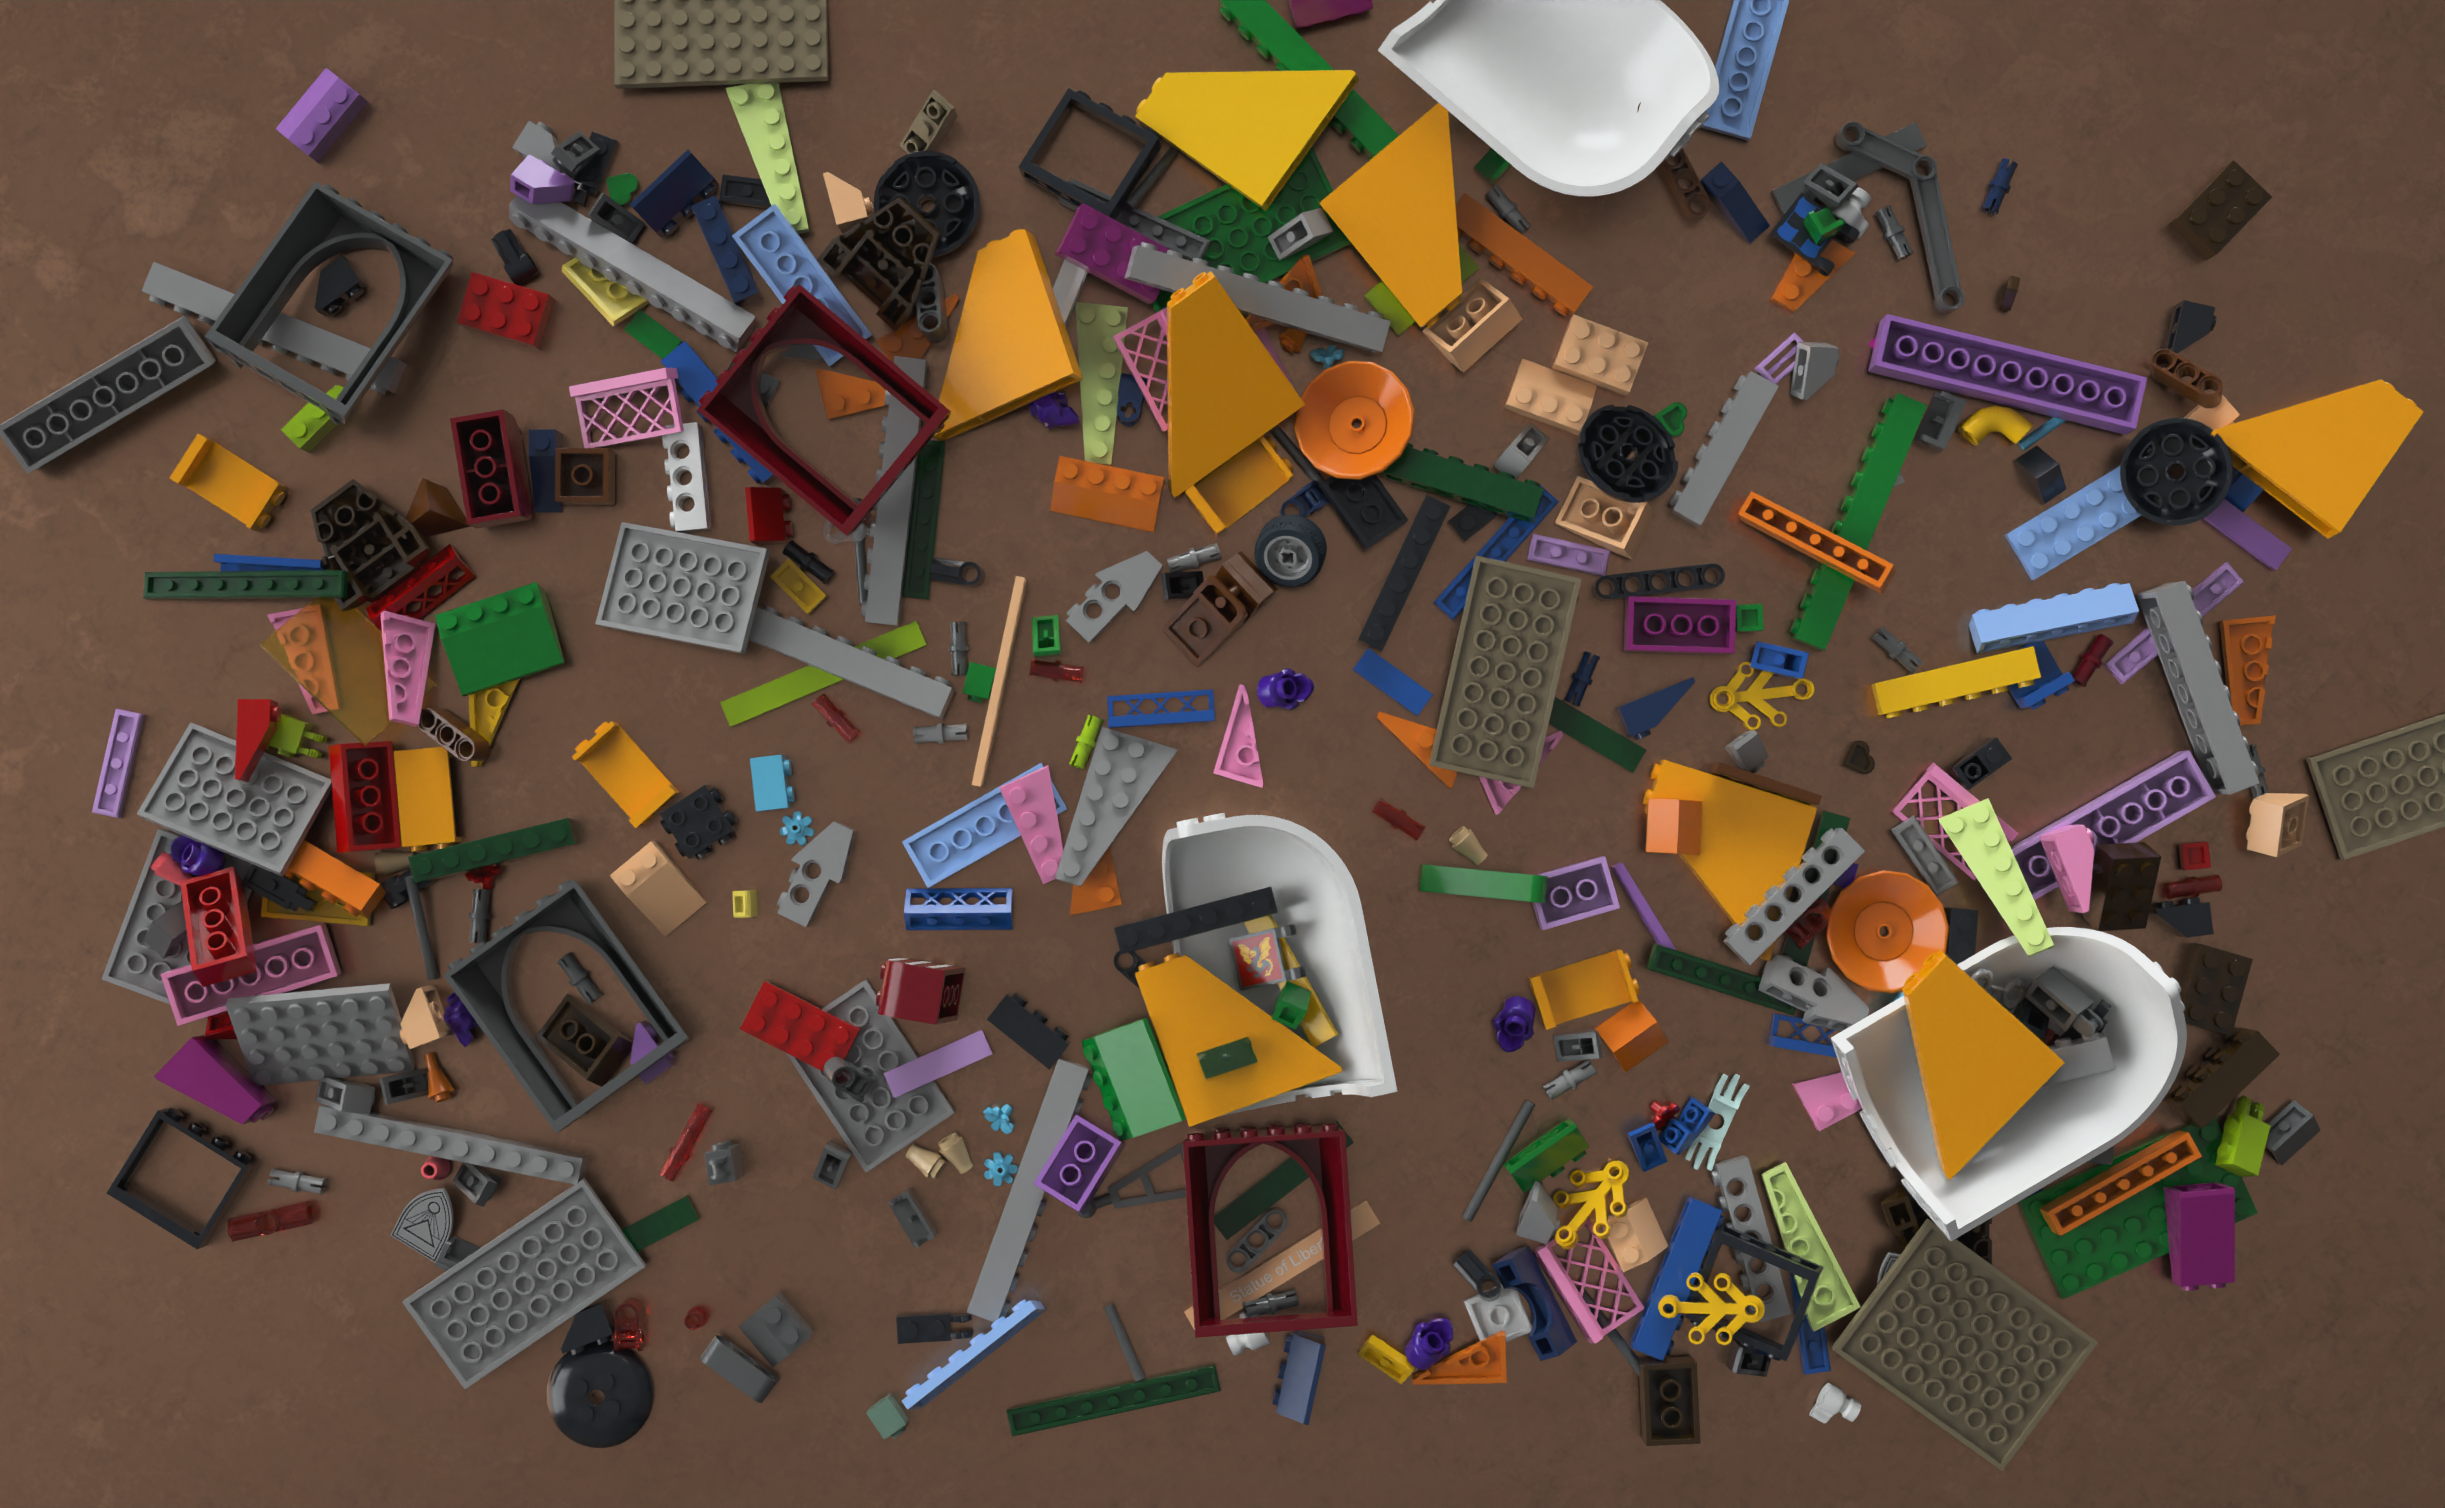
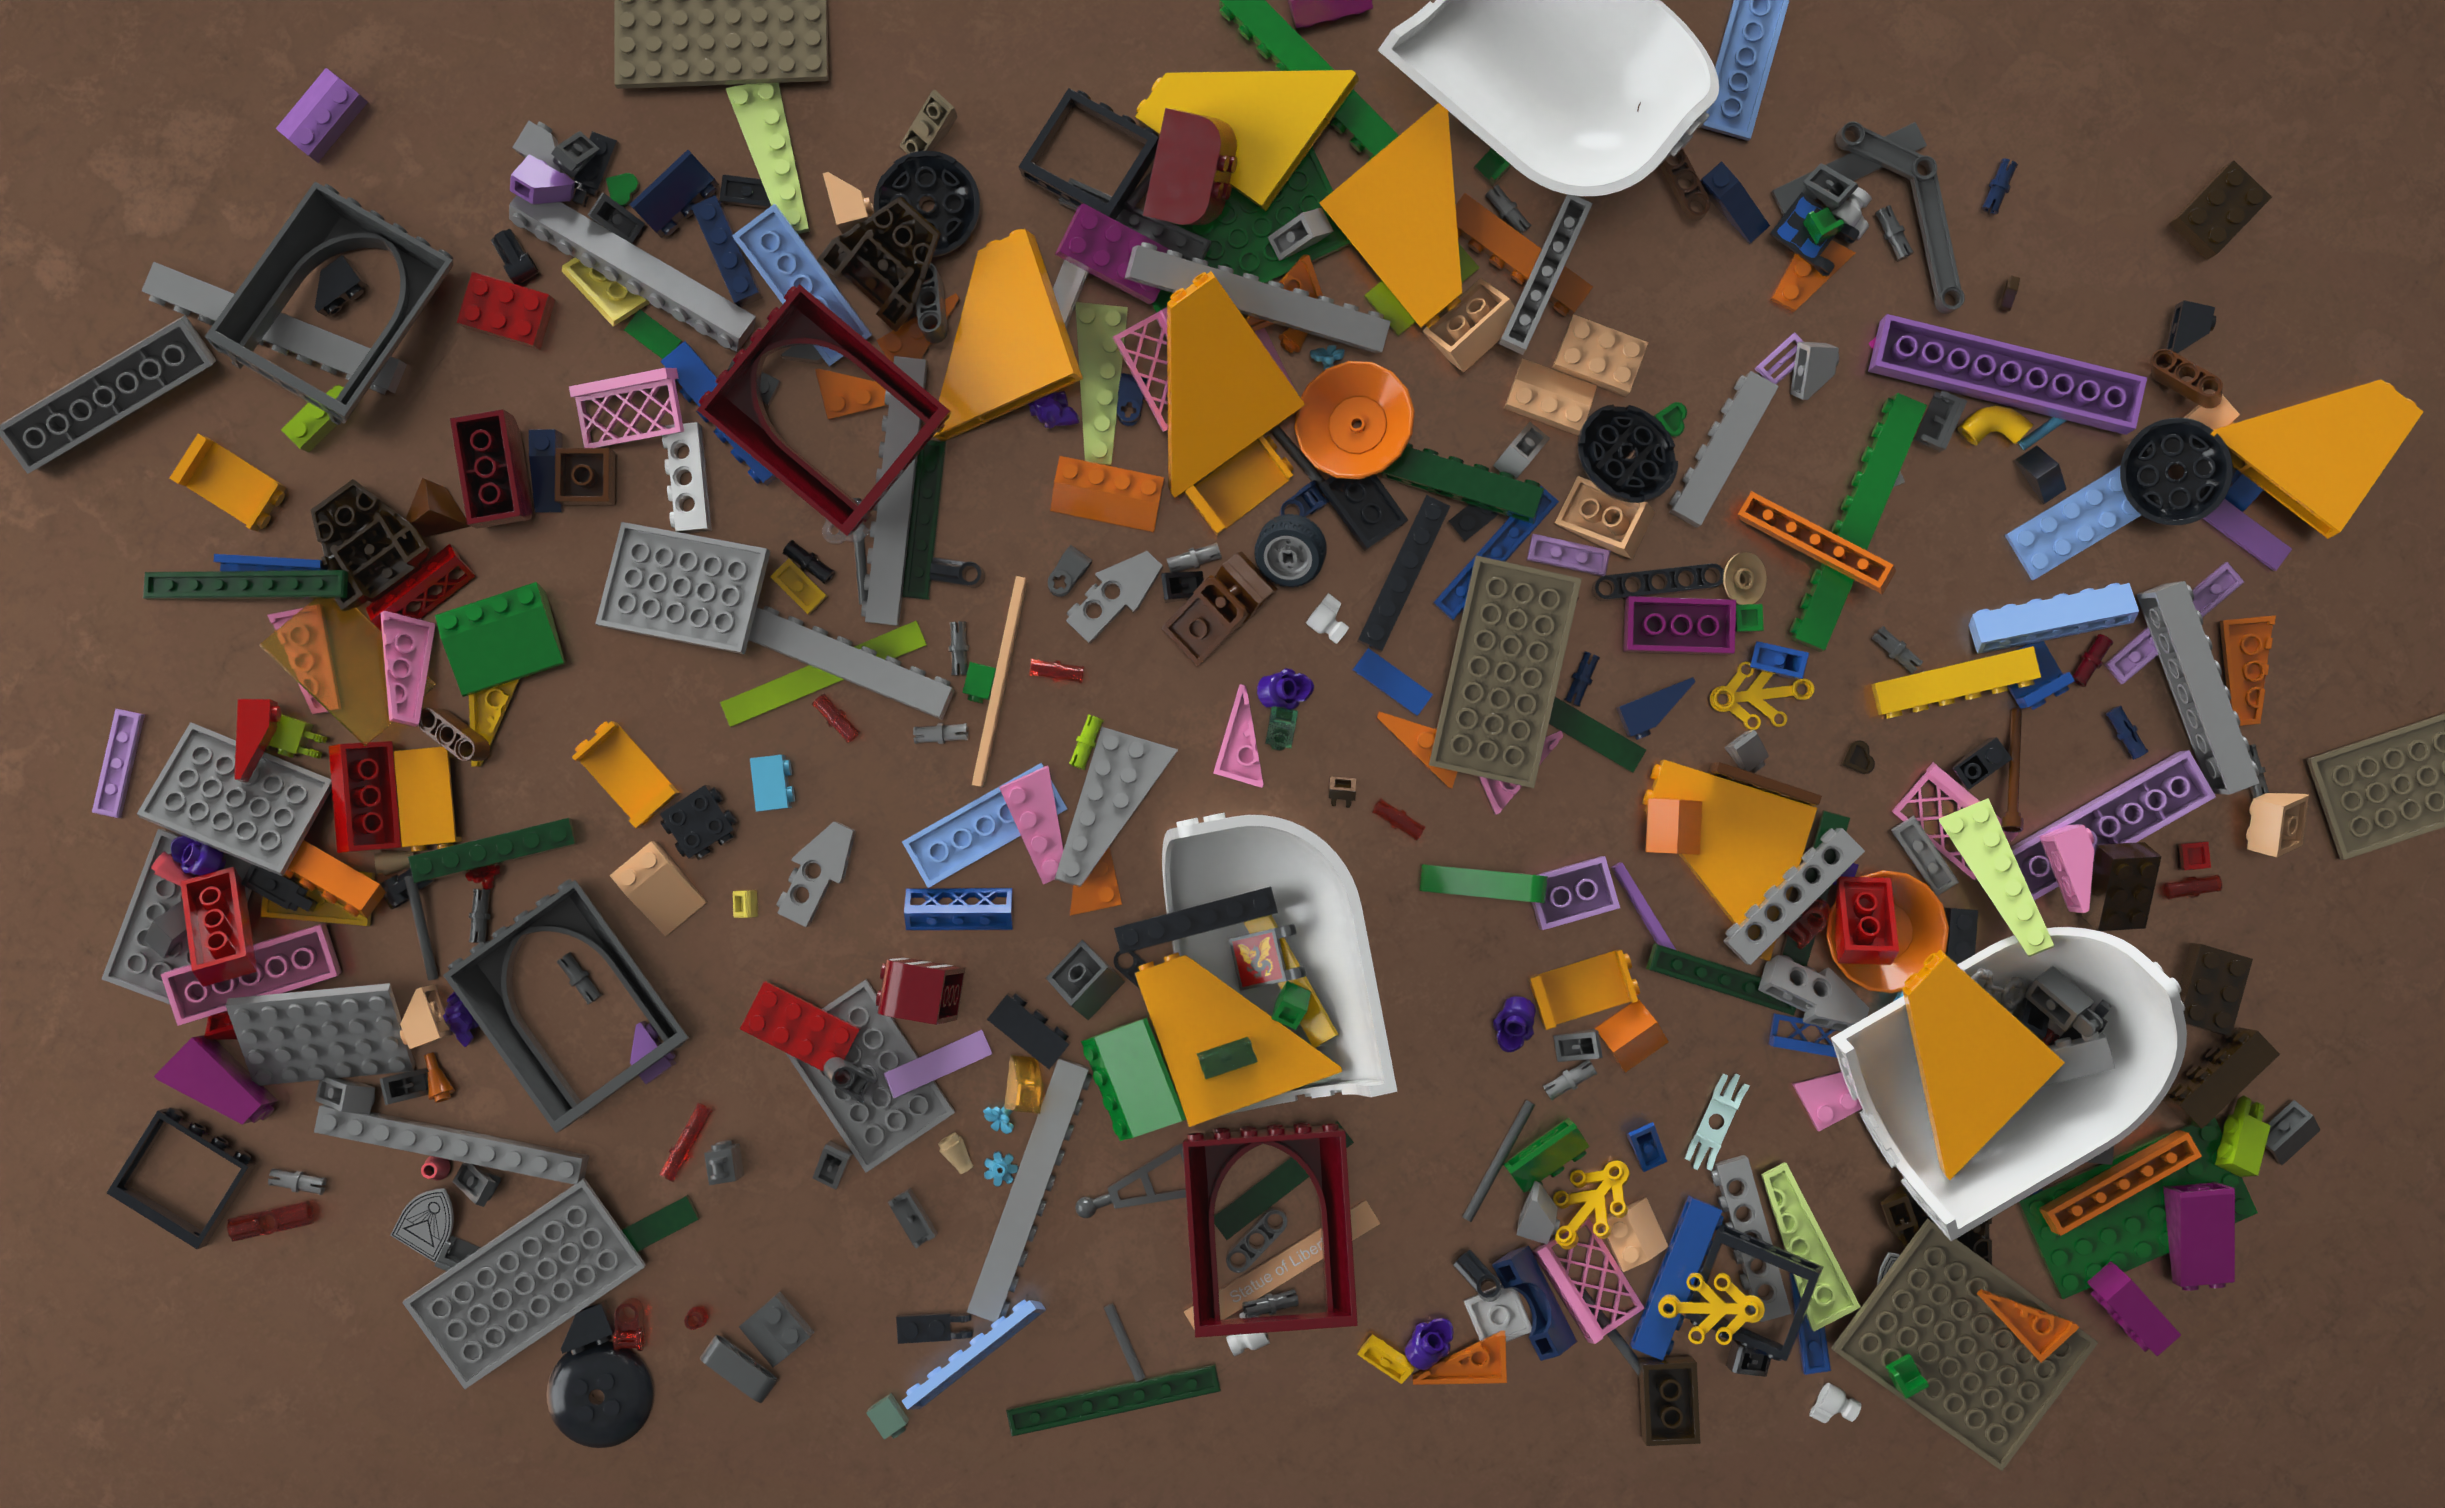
dark brown slope [536,994,633,1087] -> none
red slope [745,487,793,546] -> none
medium azure plant [779,811,815,846] -> none
tan cone [905,1144,947,1179] -> none
green slope [1032,615,1062,659] -> none
medium lavender slope [1034,1115,1125,1215] -> none
blue fence [1107,689,1215,728] -> none
dark blue slope [1272,1330,1326,1425] -> none
tan cone [1449,826,1488,865] -> none
red plant [1650,1101,1680,1131] -> none
blue slope [1659,1097,1715,1155] -> none
black slope [2149,897,2214,938] -> none
none -> clear yellow slope [1004,1055,1043,1114]
none -> dark grey slope [1046,940,1125,1020]
none -> dark grey piece [1048,545,1093,597]
none -> dark red brick [1143,108,1237,225]
none -> clear green brick [1265,706,1298,751]
none -> white piece [1306,593,1349,644]
none -> dark brown tile [1329,776,1357,808]
none -> light grey brick [1499,194,1593,355]
none -> tan dish [1723,552,1767,605]
none -> red slope [1835,876,1899,965]
none -> green panel [1885,1353,1929,1399]
none -> orange wing [1976,1289,2079,1363]
none -> reddish brown piece [2001,707,2024,832]
none -> magenta brick [2087,1261,2181,1356]
none -> dark blue pin [2106,705,2149,760]

